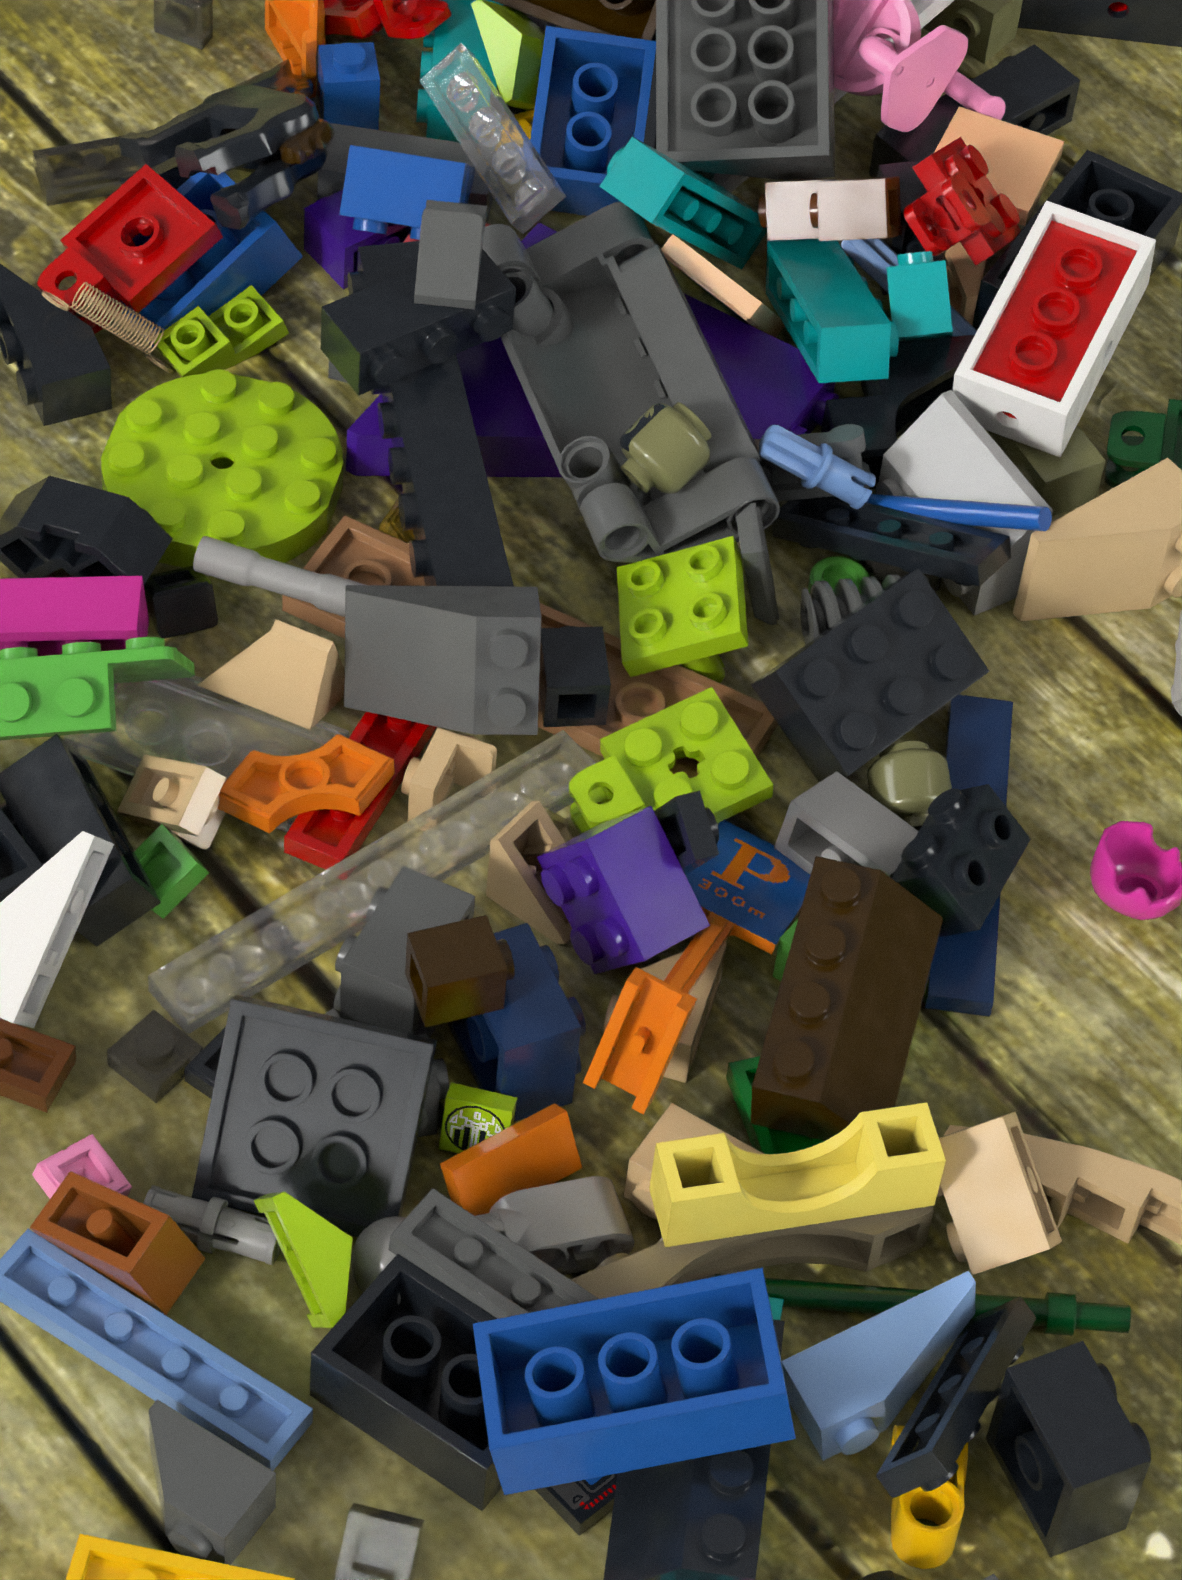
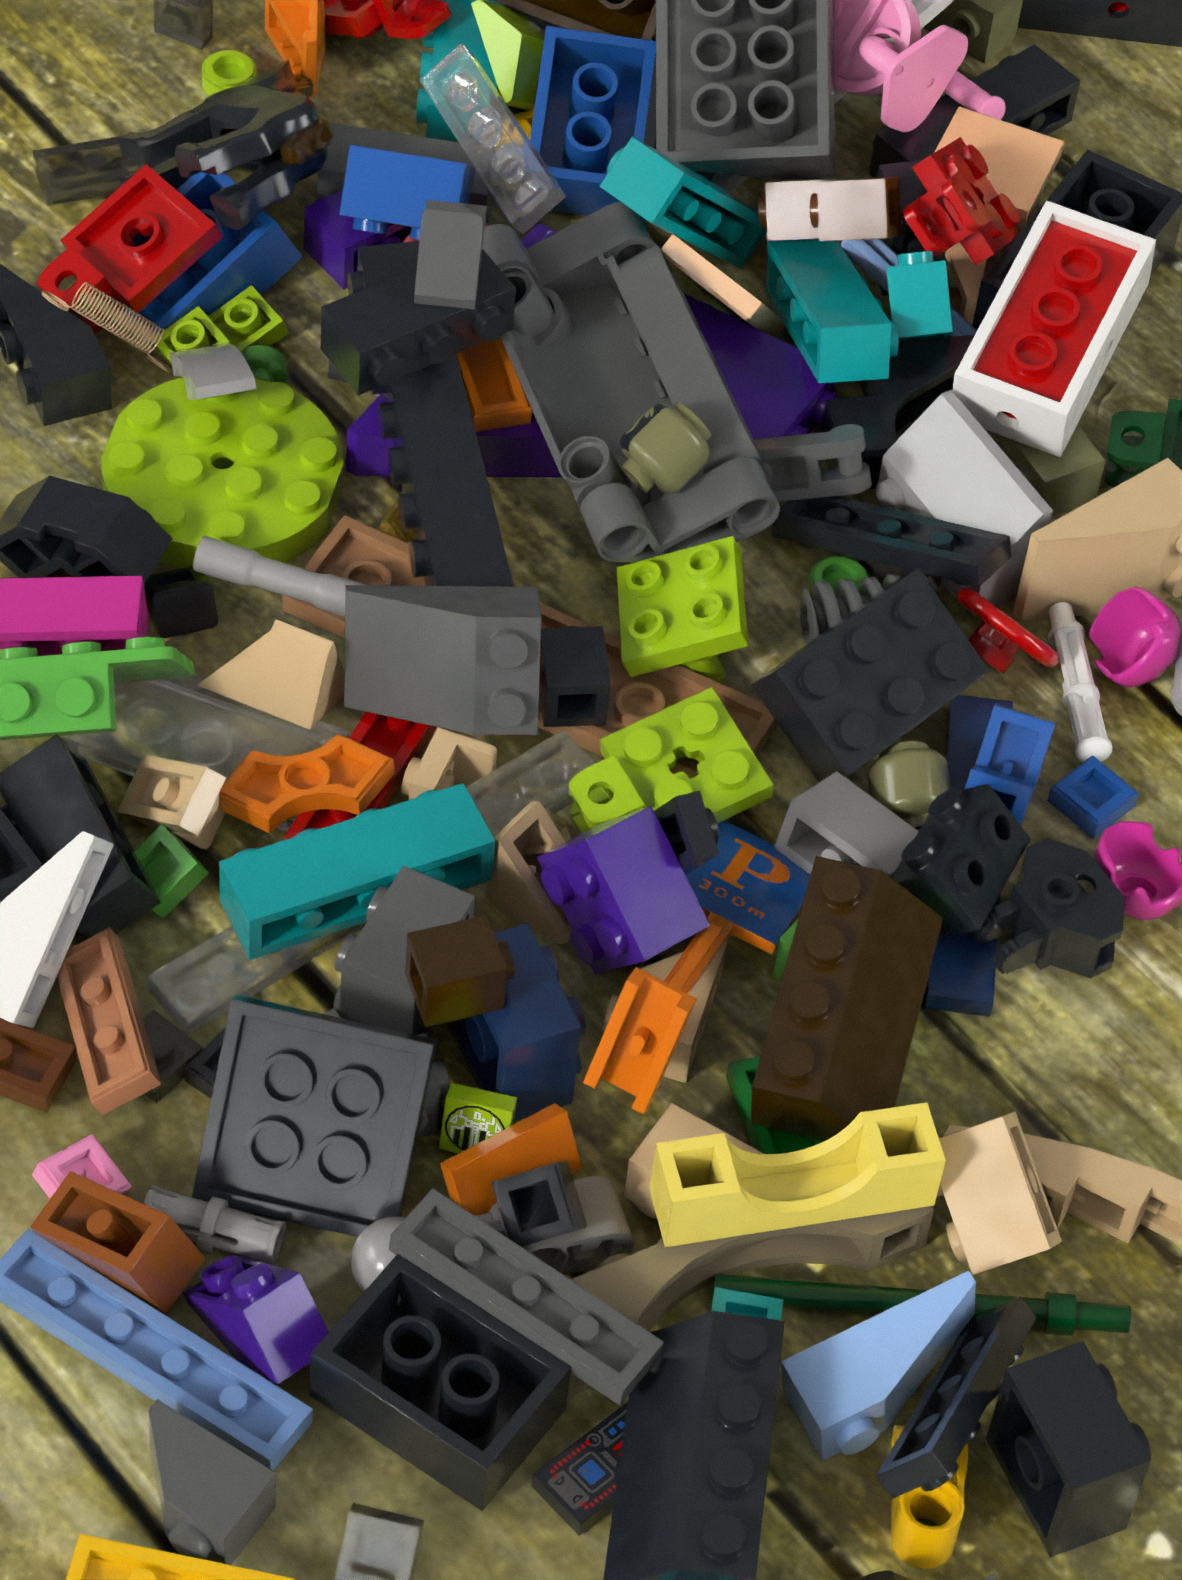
lime slope [254,1191,353,1328] -> none
blue brick [317,42,380,130] -> none
blue brick [473,1268,796,1495] -> none
dark grey tile [736,503,779,625] -> none
medium blue axle [758,425,876,509] -> none
blue bar [866,494,1052,531] -> none
none -> nougat tile [57,927,162,1116]
none -> light grey slope [170,343,257,400]
none -> dark purple slope [183,1255,329,1384]
none -> lime tile [202,50,257,96]
none -> teal brick [219,783,495,960]
none -> bright green plate [242,345,289,385]
none -> orange tile [456,337,532,432]
none -> black slope [491,1160,587,1247]
none -> red piece [957,587,1059,674]
none -> blue slope [965,703,1056,827]
none -> black hinge [969,838,1125,979]
none -> blue tile [1047,755,1139,839]
none -> white piece [1048,602,1112,762]
none -> dark pink hair [1089,586,1181,687]

